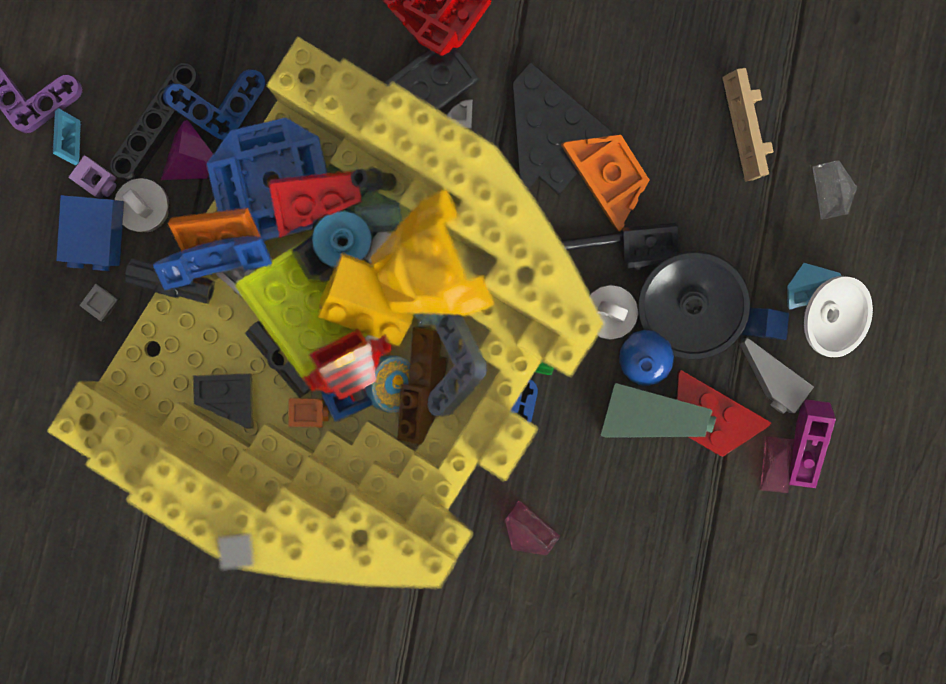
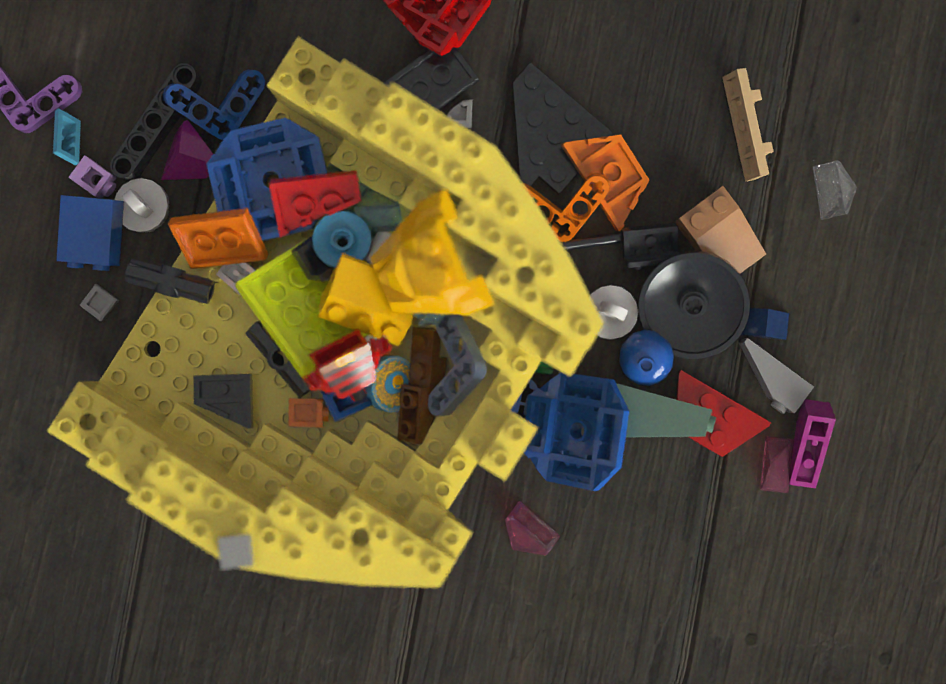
blue slope [153,236,272,290] -> none
black pin [351,168,396,192] -> none
medium azure slope [787,263,842,310] -> none
white dish [804,276,873,357] -> none
none -> orange beam [522,173,610,242]
none -> blue piece [523,372,629,491]
none -> medium nougat slope [674,186,766,273]

